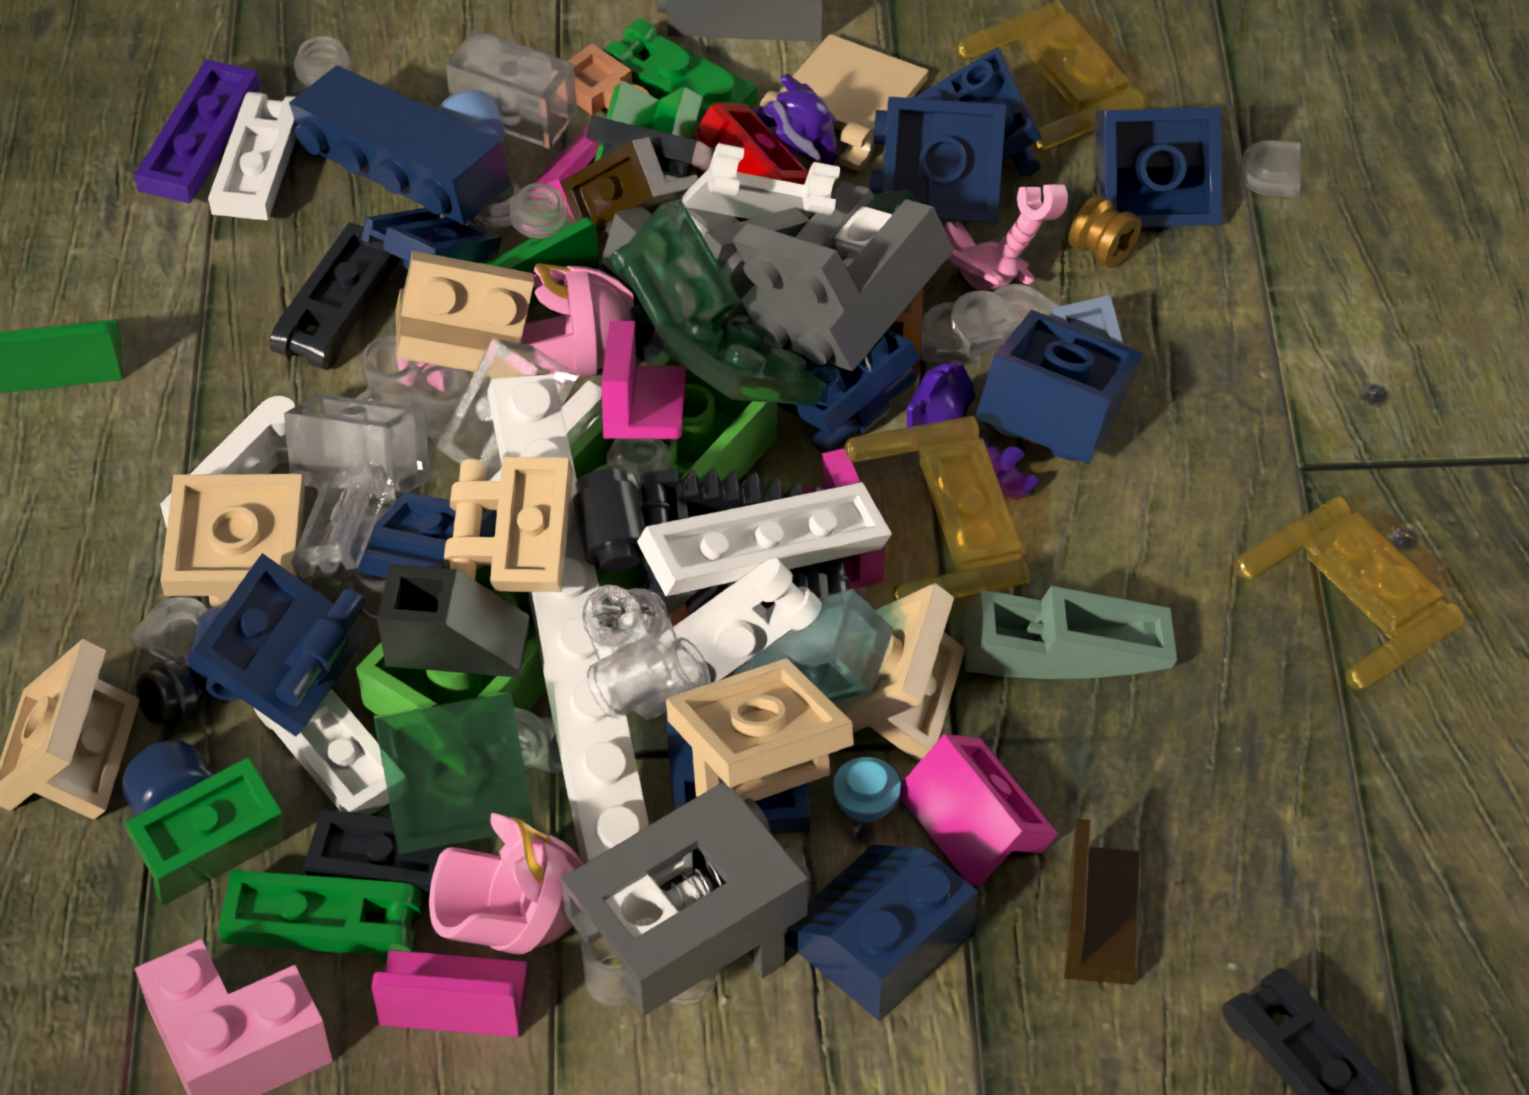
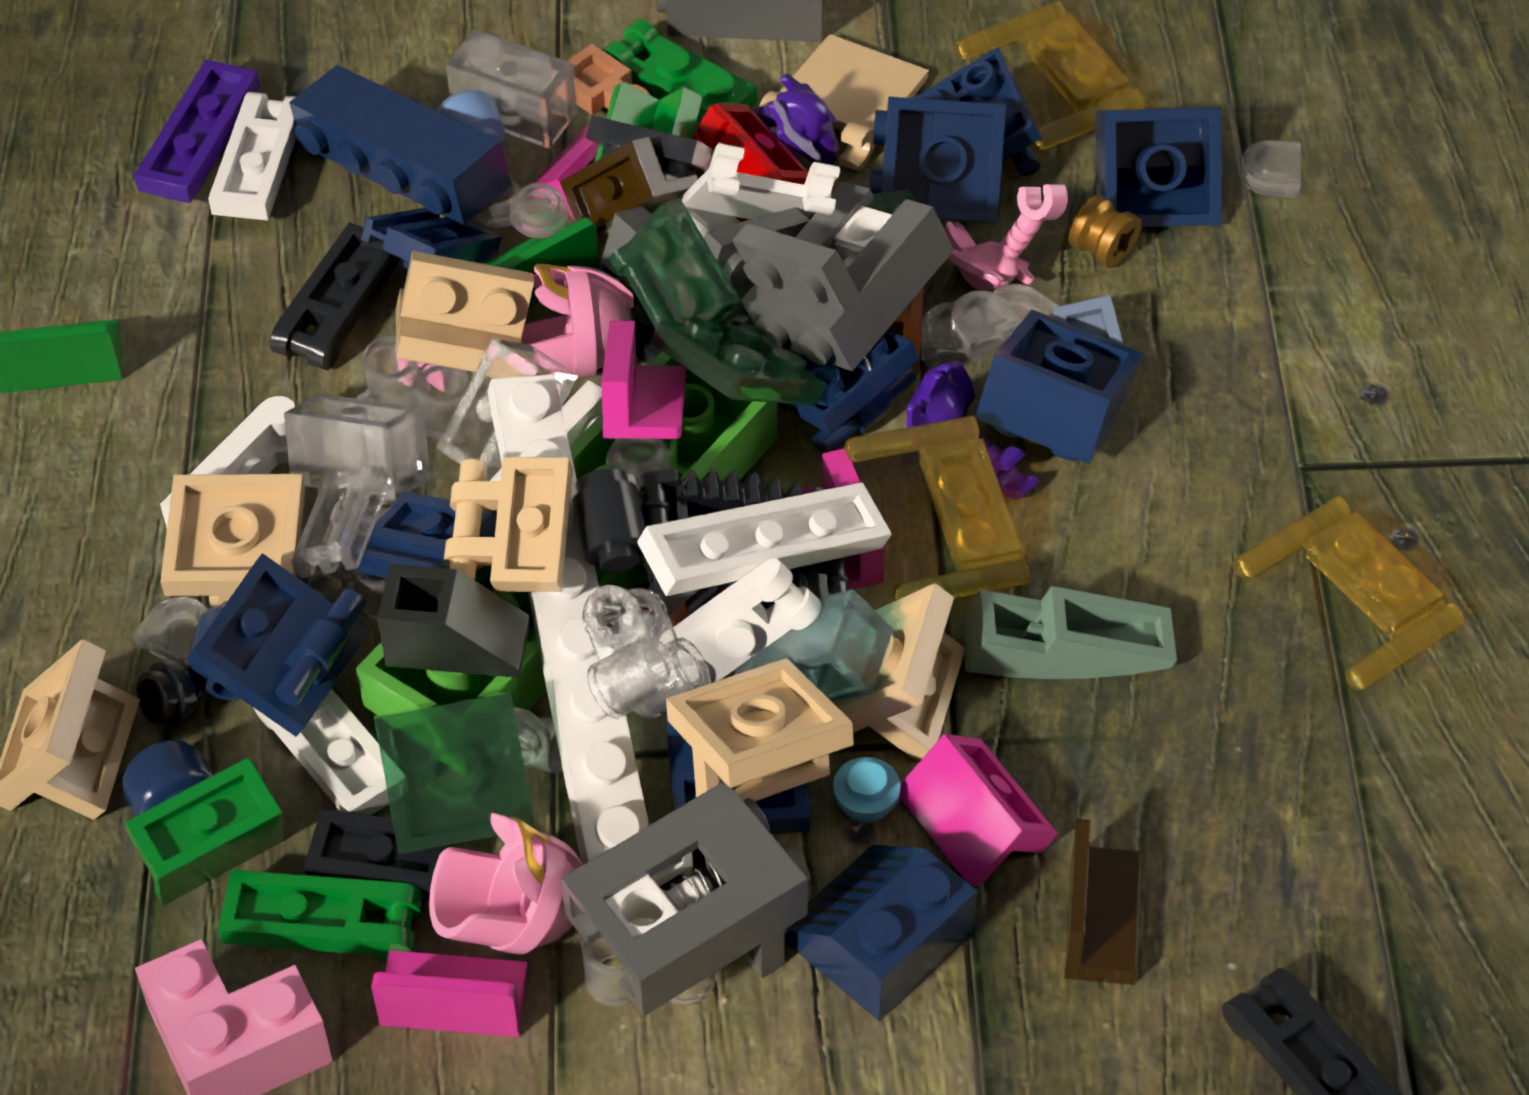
clear plate [294,36,351,86] -> none

